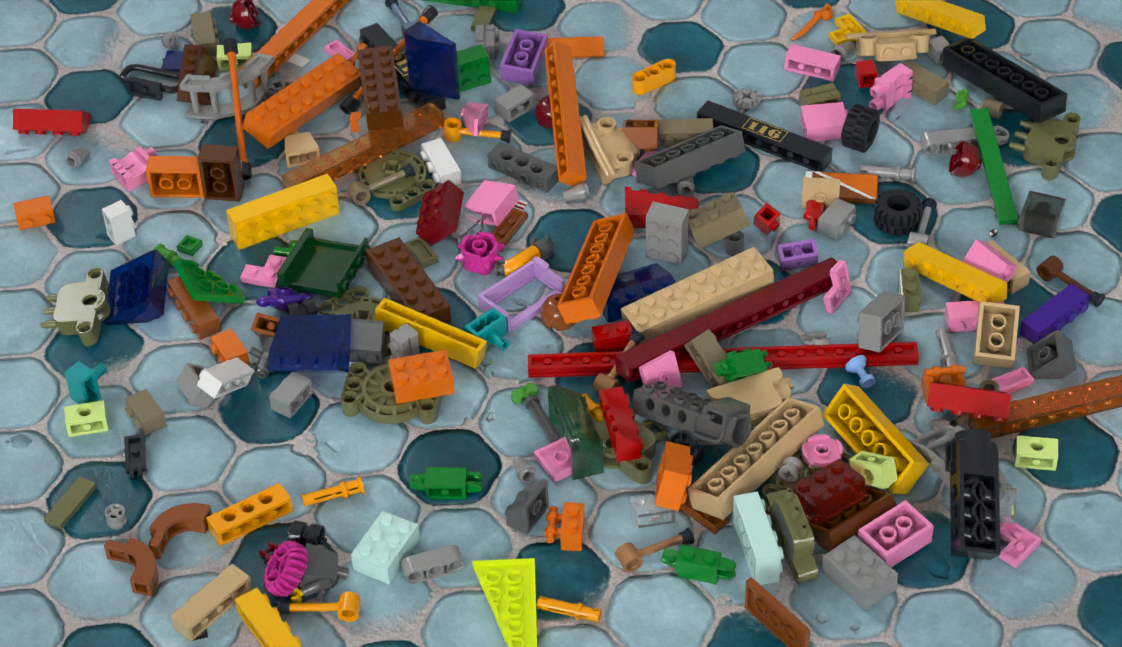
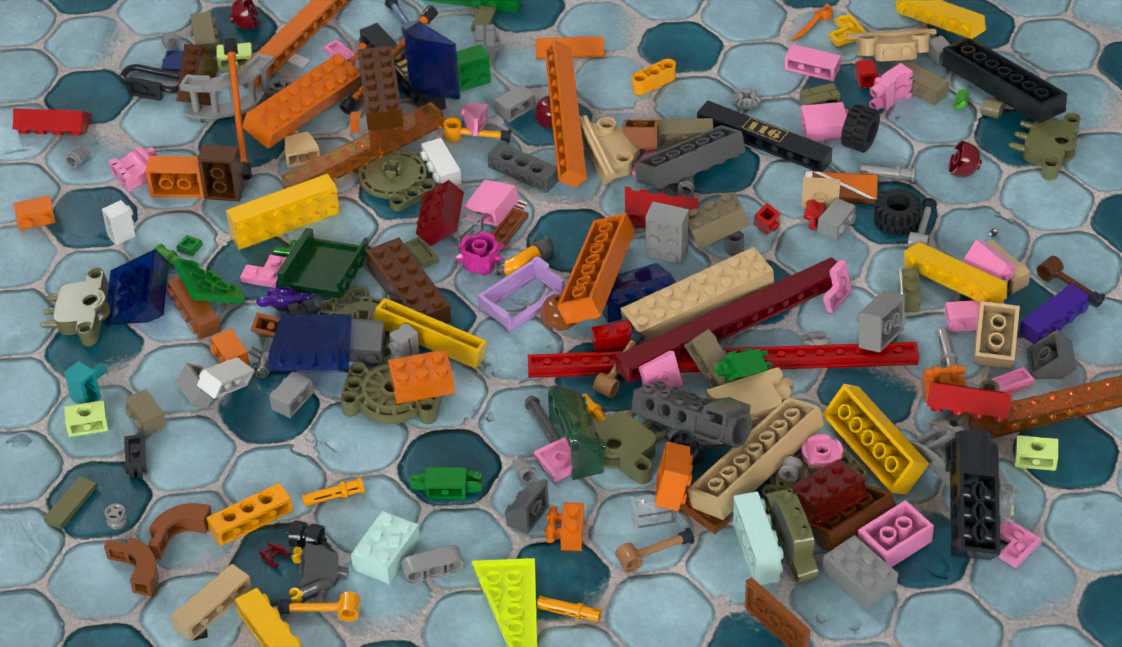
dark pink gear [263,540,309,597] -> none
dark tan piece [347,163,416,205] -> none
teal brick [464,307,510,351] -> none
medium lavender brick [500,29,549,86] -> none
bright green piece [511,383,539,404] -> none
light grey cone [563,182,590,202] -> none
red wedge [599,387,644,462] -> none
green hinge [662,544,736,585] -> none
medium lavender brick [777,238,819,271] -> none
light grey cone [831,41,855,61] -> none
light blue piece [845,355,876,389] -> none
yellowish green brick [849,451,898,489] -> none
light grey piece [920,126,1009,156] -> none
green tile [969,108,1018,225] -> none
clear smoke brick [1018,190,1066,239] -> none

